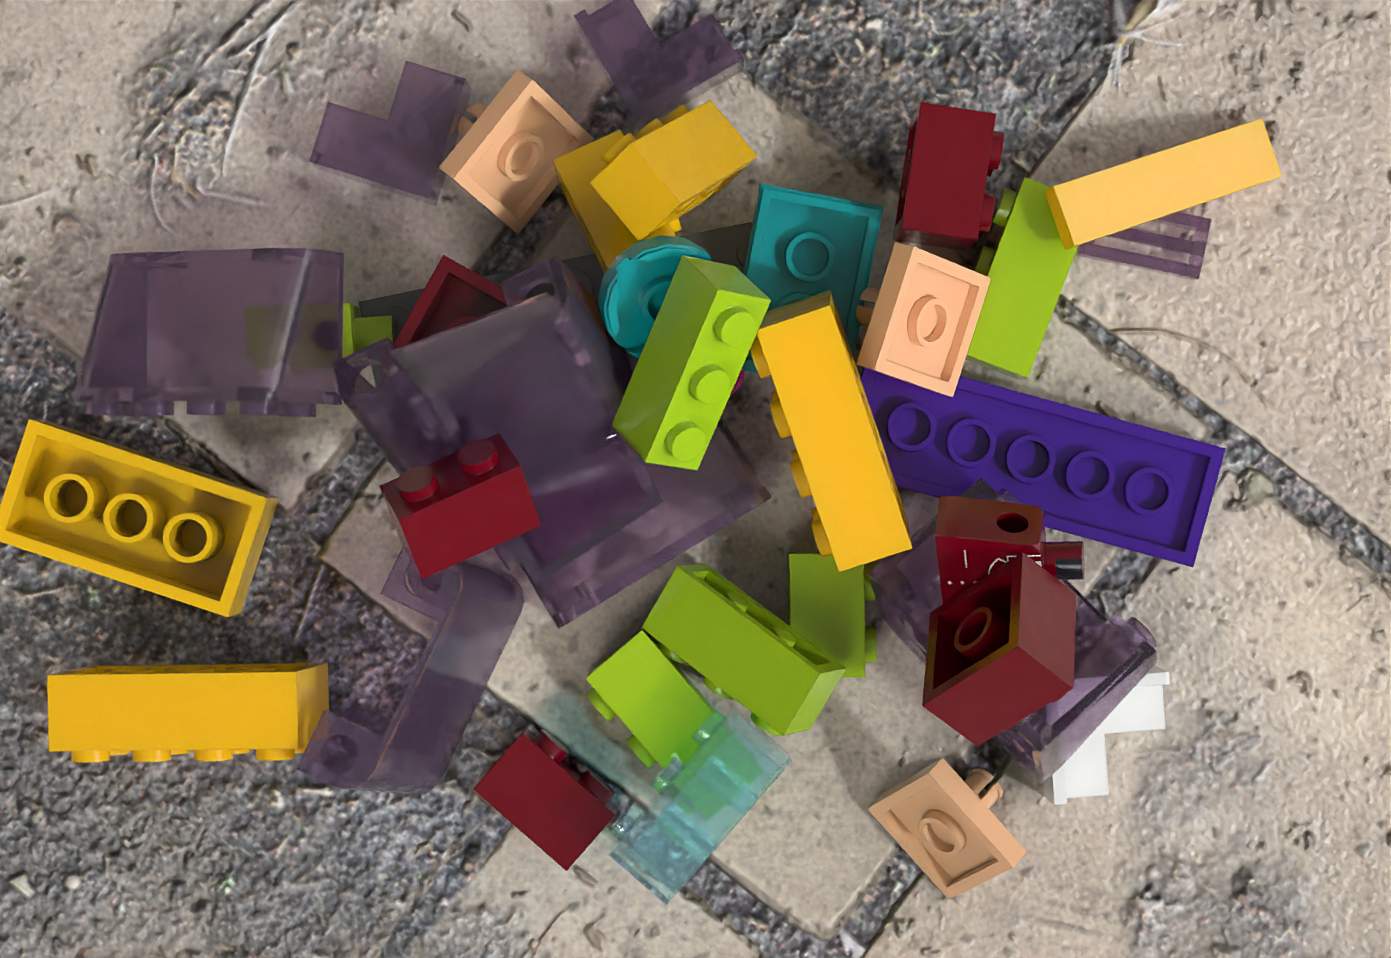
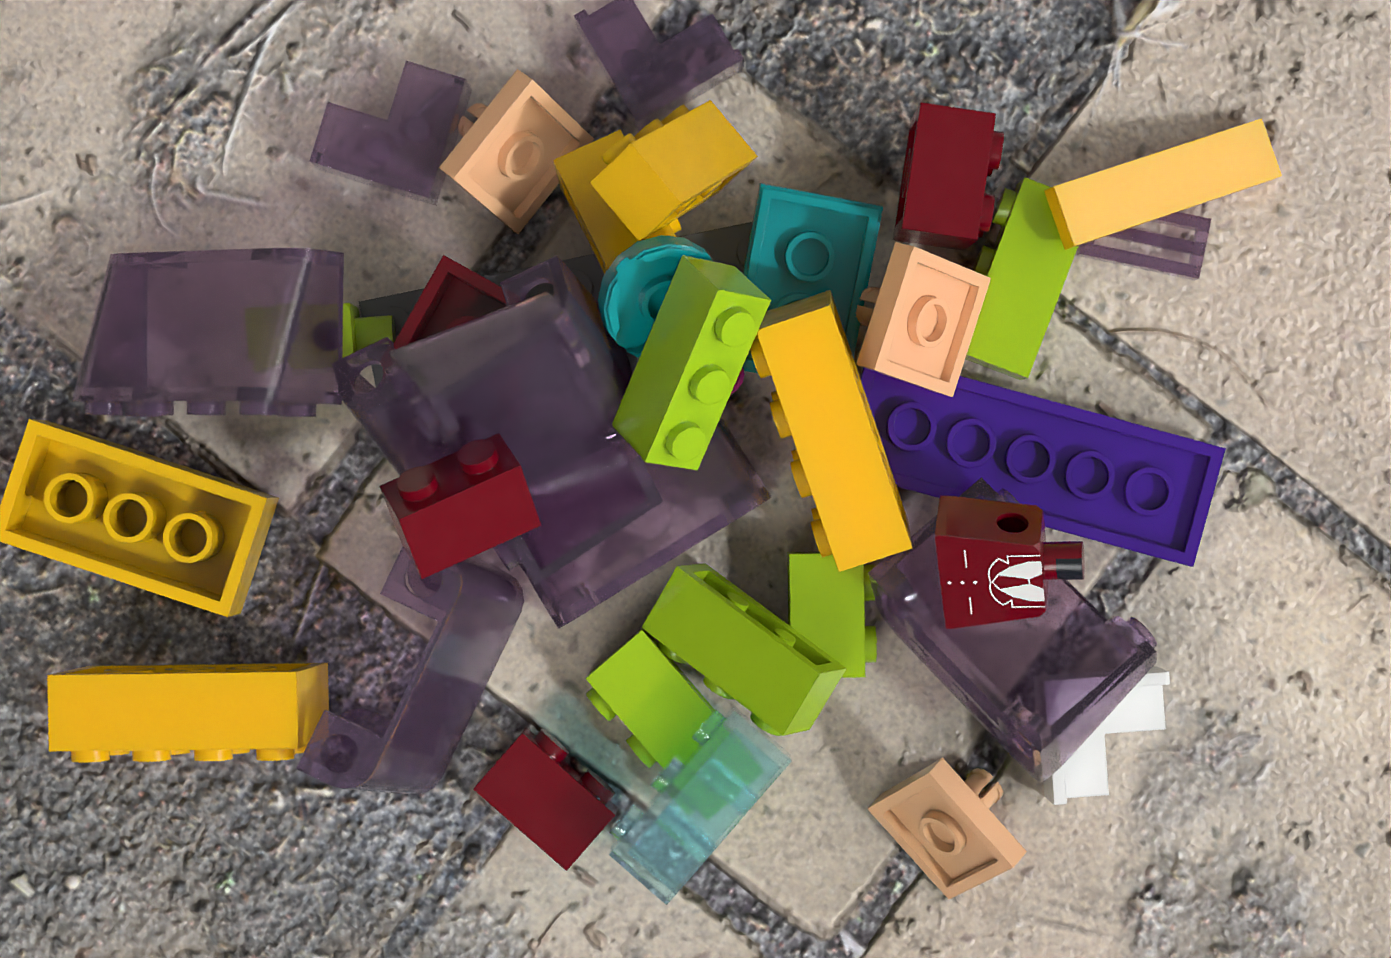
dark red brick [922,552,1076,746] -> none

